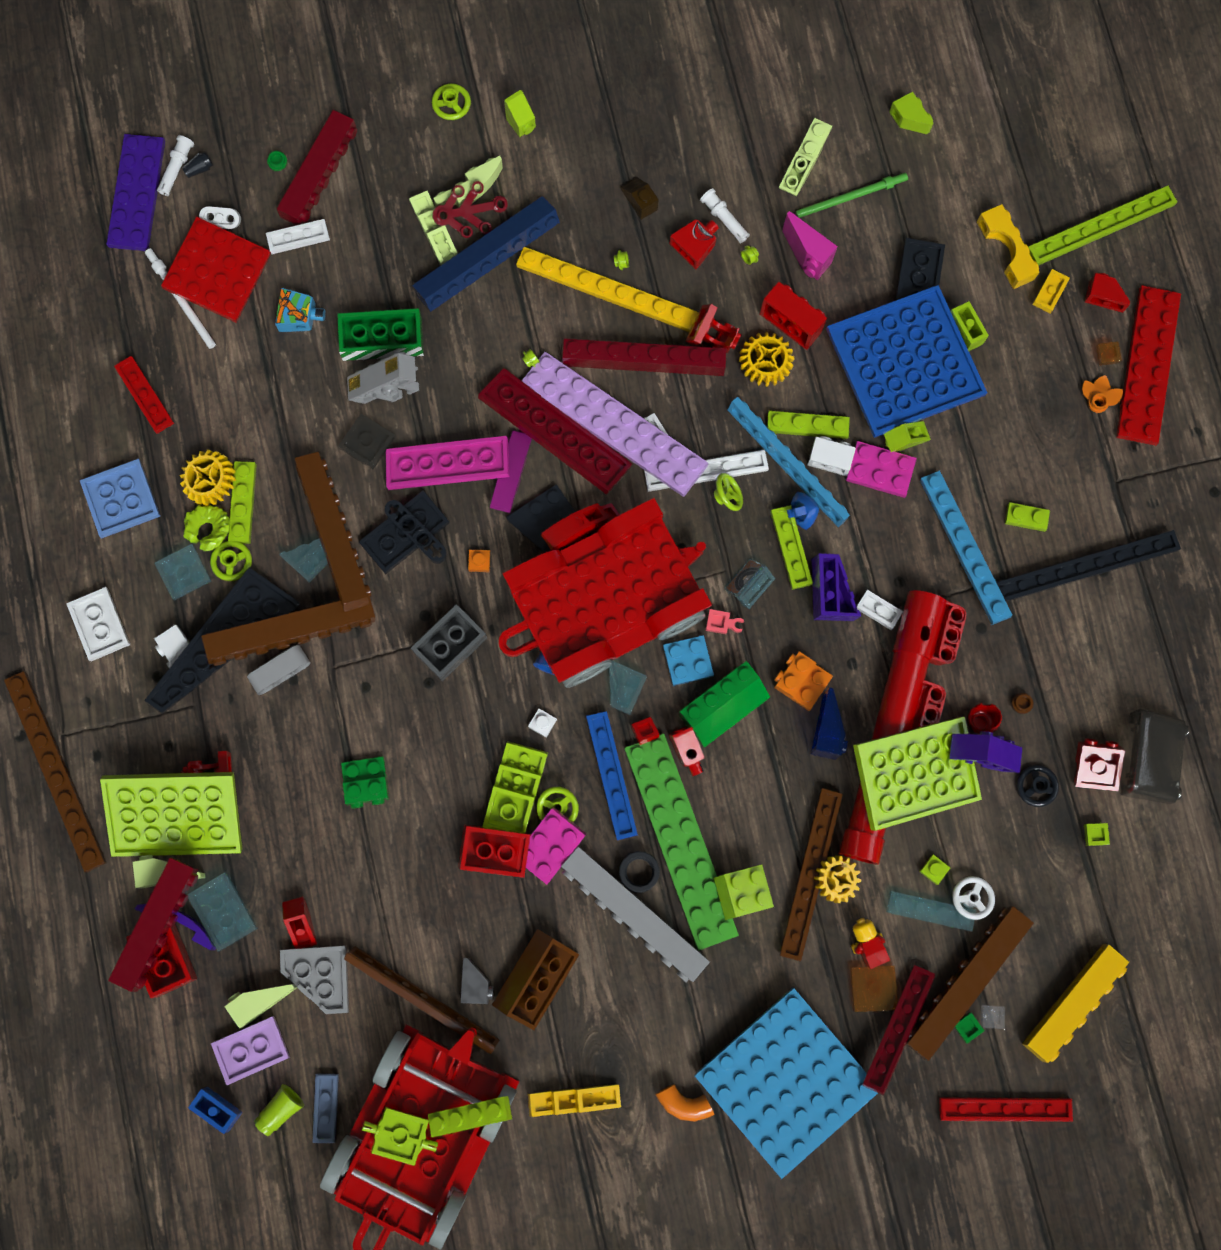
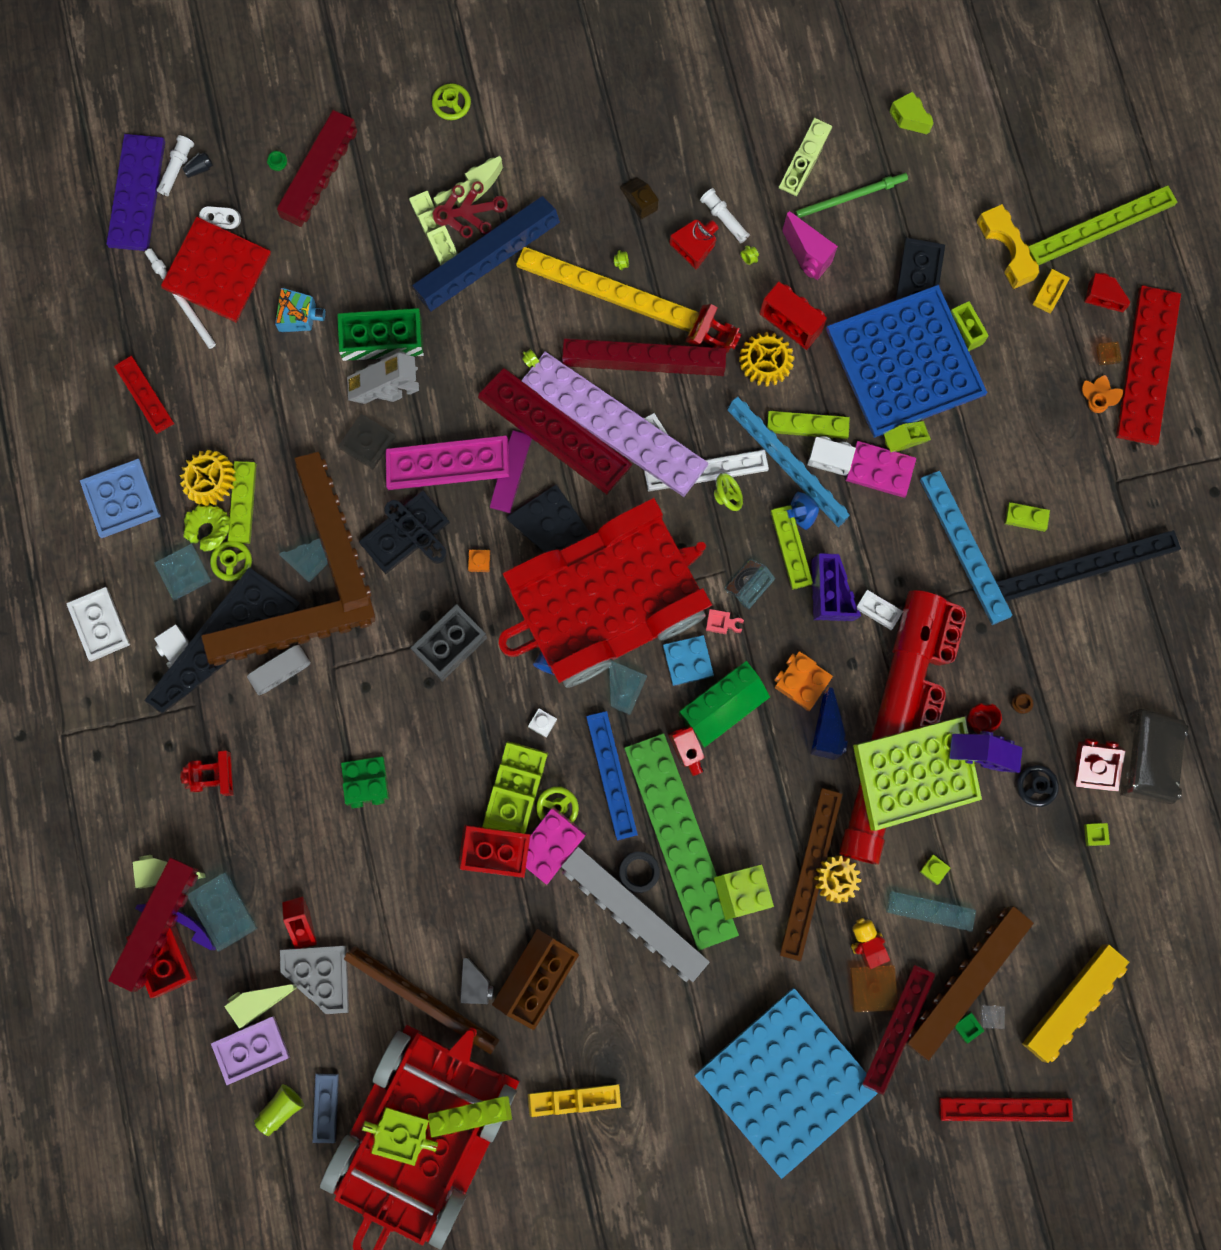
reddish brown plate [4,671,107,872] -> none
lime plate [100,772,242,857] -> none
blue brick [188,1087,243,1134] -> none
white plate [266,219,330,254] -> none
lime slope [504,90,536,137] -> none
red slope [541,503,620,550] -> none
red plate [631,717,659,745] -> none
orange cylinder [655,1084,714,1122] -> none
white piece [952,876,995,920] -> none

